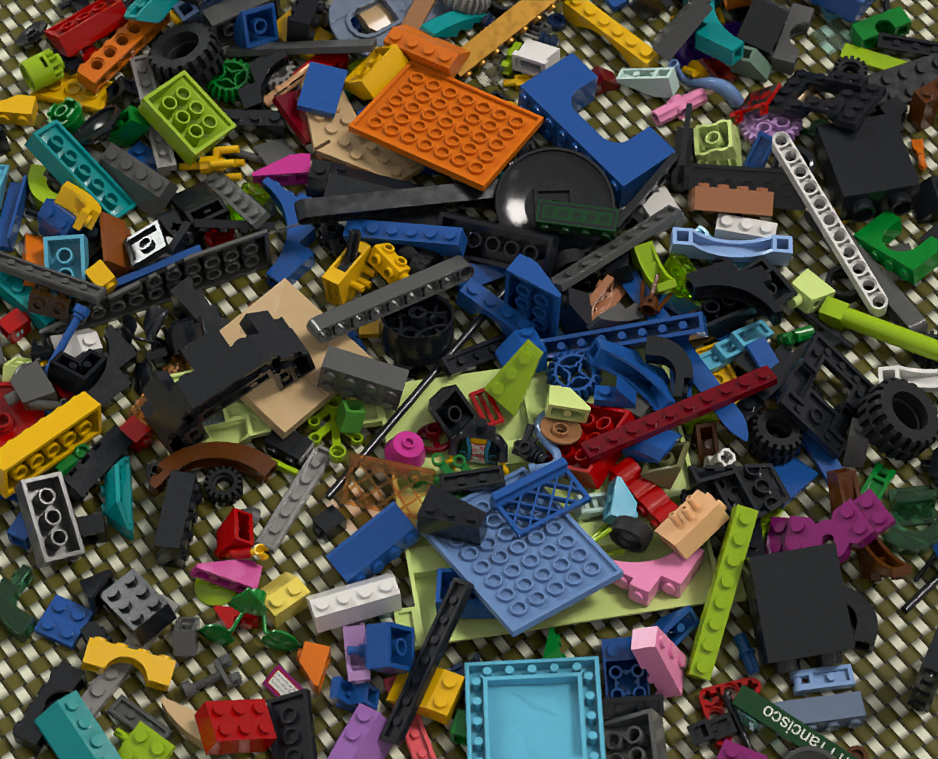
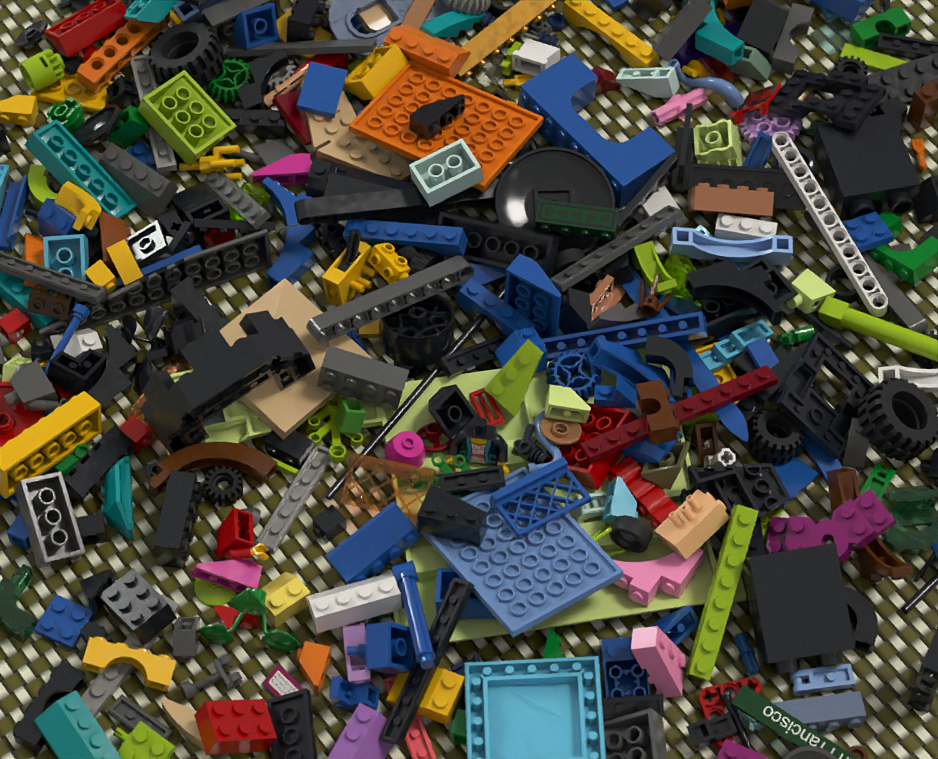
none -> yellow slope [106,239,143,285]
none -> blue piece [392,560,436,669]
none -> black slope [409,94,466,141]
none -> light aqua brick [409,139,483,207]
none -> reddish brown arch [636,379,680,445]
none -> blue plate [842,211,894,253]

